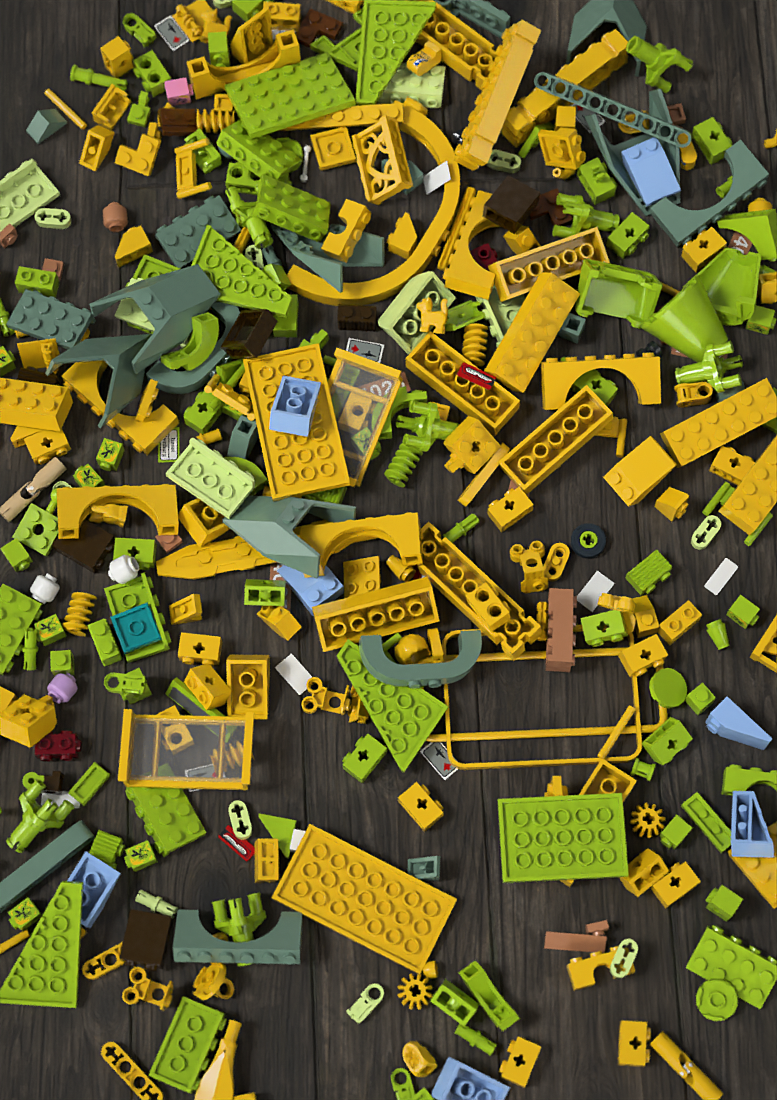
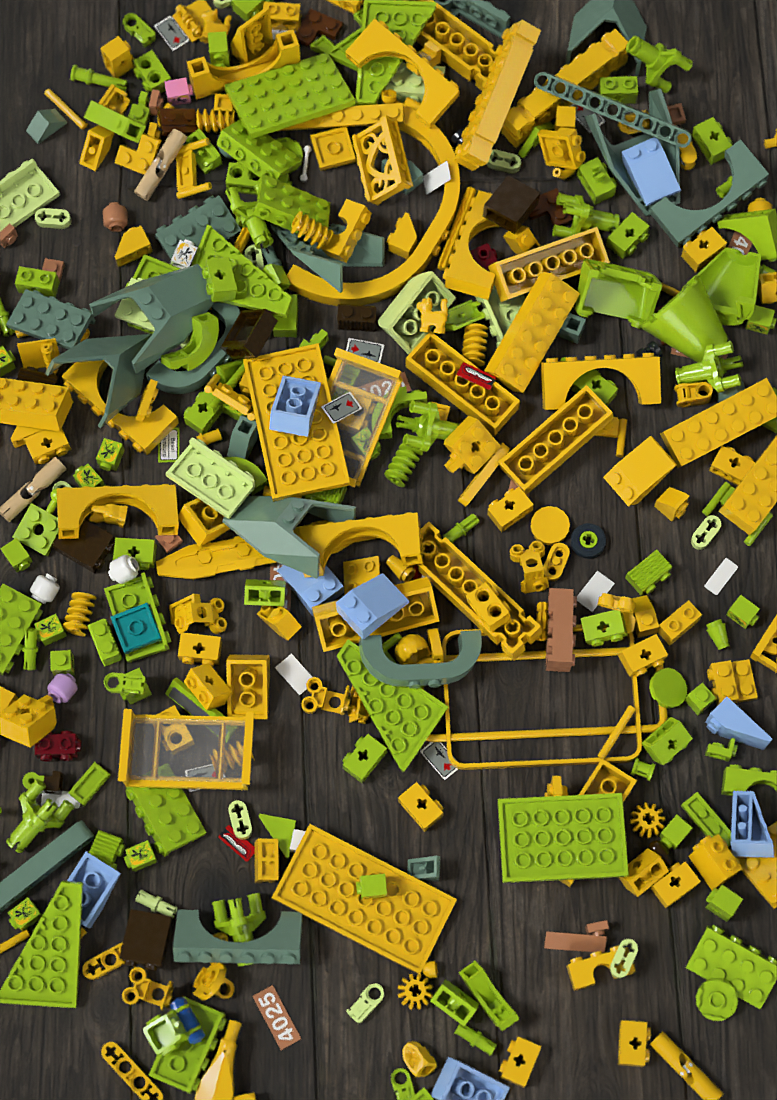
none -> lime slope [84,100,146,143]
none -> tan piece [134,129,187,201]
none -> lime piece [143,997,206,1055]
none -> nougat plate [149,90,164,116]
none -> white brick [170,240,197,269]
none -> yellow piece [174,598,227,634]
none -> lime brick [202,257,238,302]
none -> nougat sticker [252,985,301,1050]
none -> yellow piece [291,211,333,250]
none -> sticker [322,392,362,424]
none -> light blue slope [336,573,409,640]
none -> yellow arch [345,19,459,129]
none -> lime brick [356,874,387,899]
none -> yellow hinge [382,89,396,104]
none -> yellow tile [530,506,570,545]
none -> lime brick [598,76,638,105]
none -> dark brown cylinder [648,840,673,867]
none -> yellow brick [689,834,742,890]
none -> lime bracket [705,738,738,762]
none -> yellow plate [707,659,758,706]

